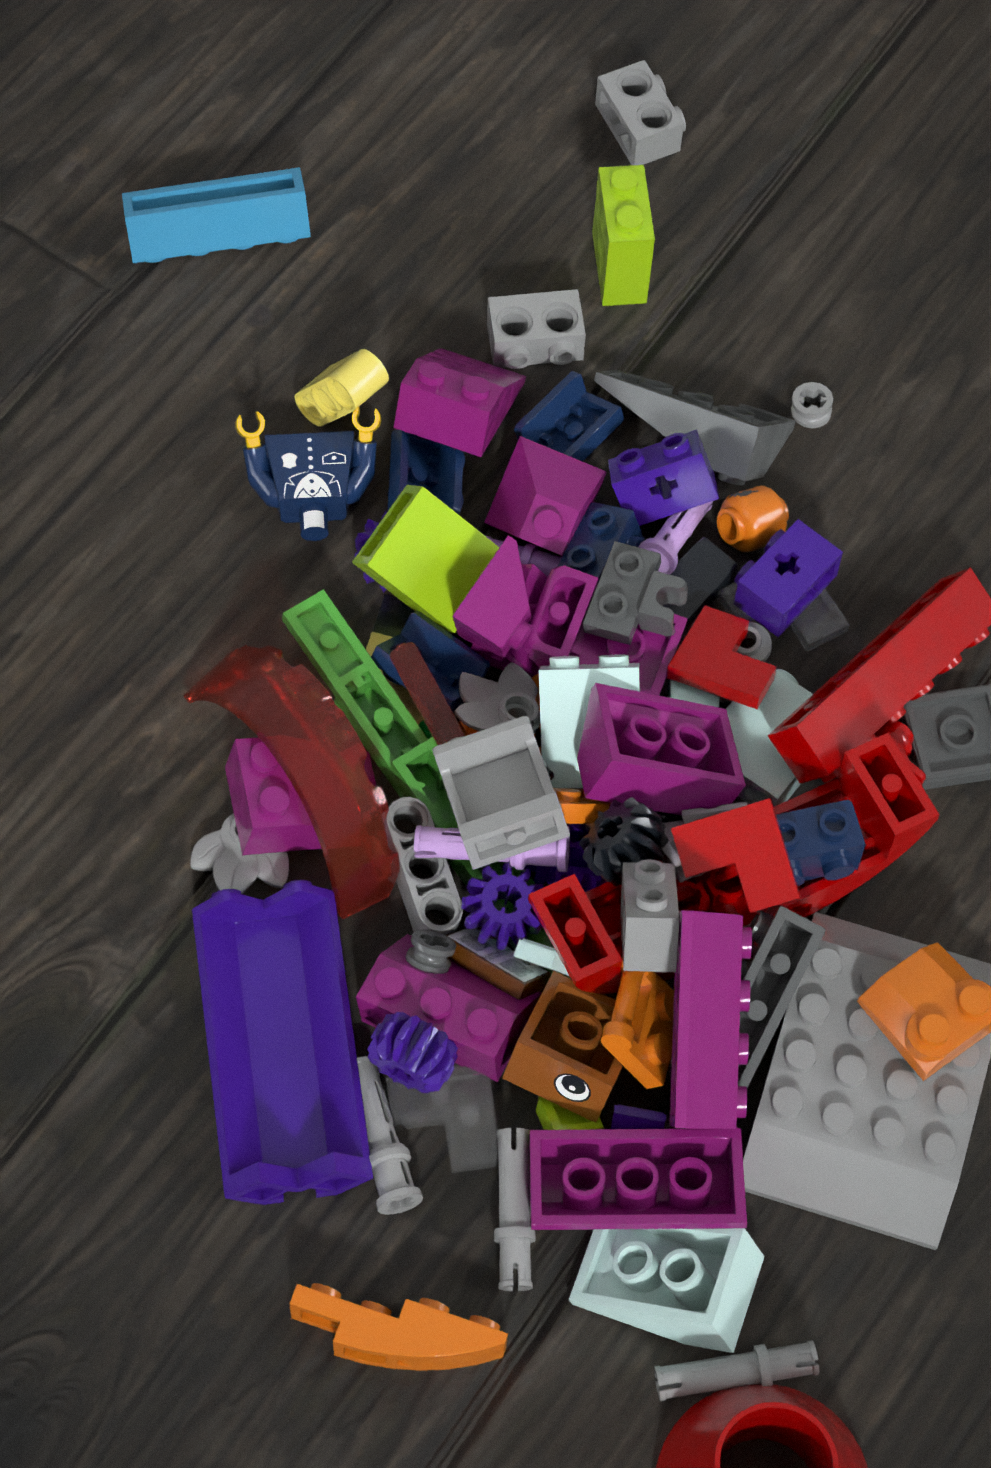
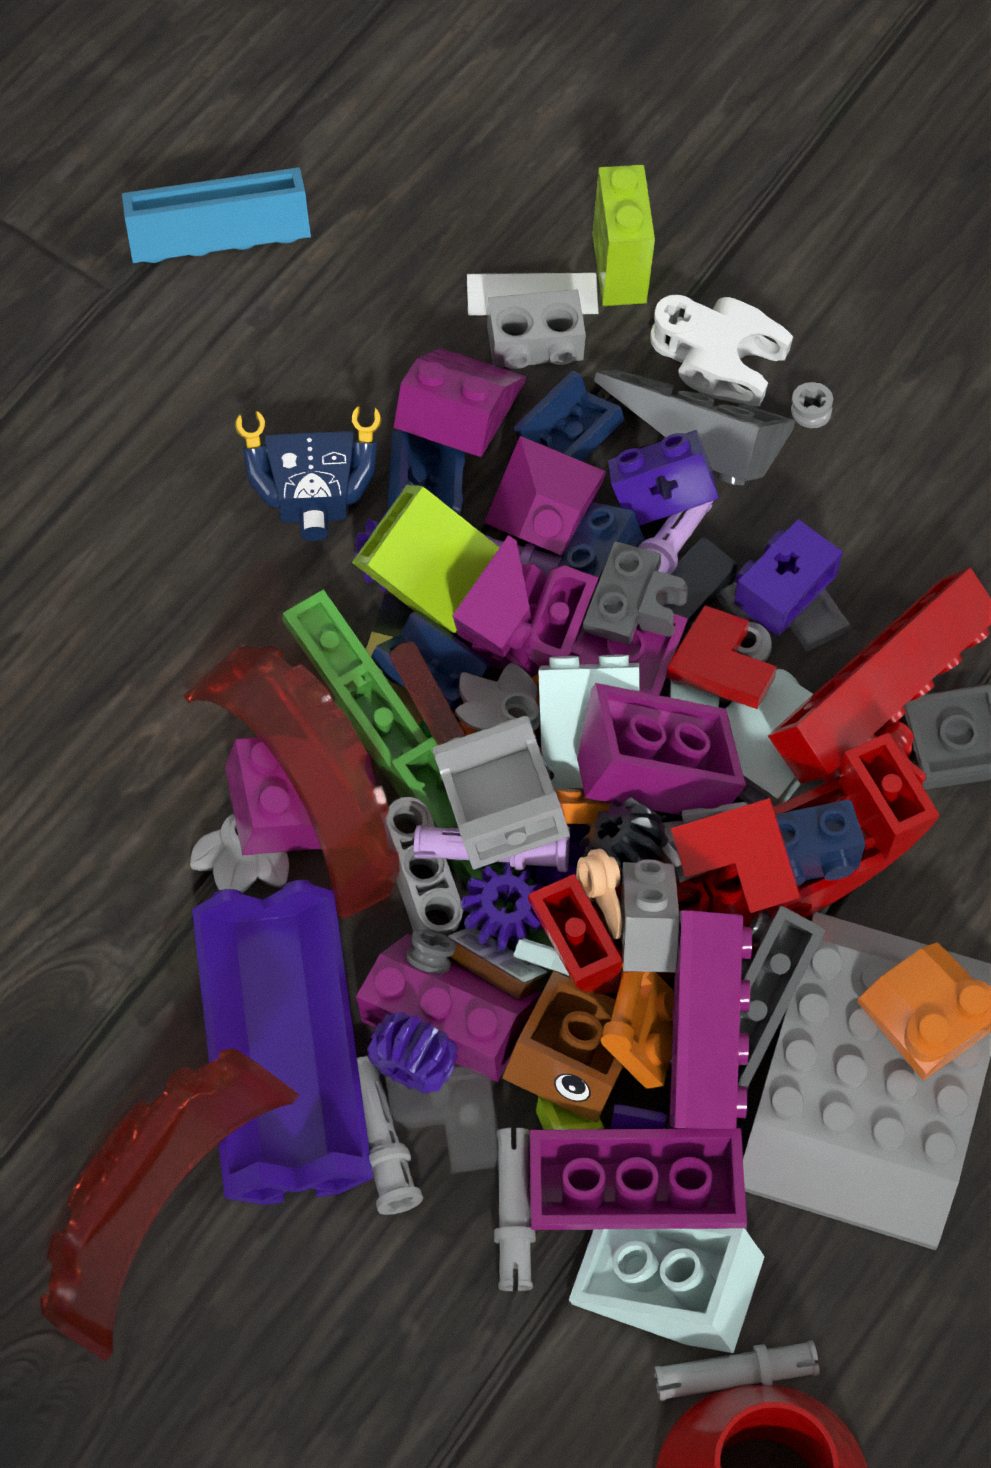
orange slope [289,1283,508,1371] -> none
light yellow beam [294,349,389,427] -> none
light grey brick [595,60,686,165] -> none
orange head [717,486,789,552] -> none
none -> clear red windscreen [40,1048,300,1362]
none -> white sticker [467,273,598,315]
none -> light nougat plate [576,848,623,939]
none -> white piece [650,295,793,406]

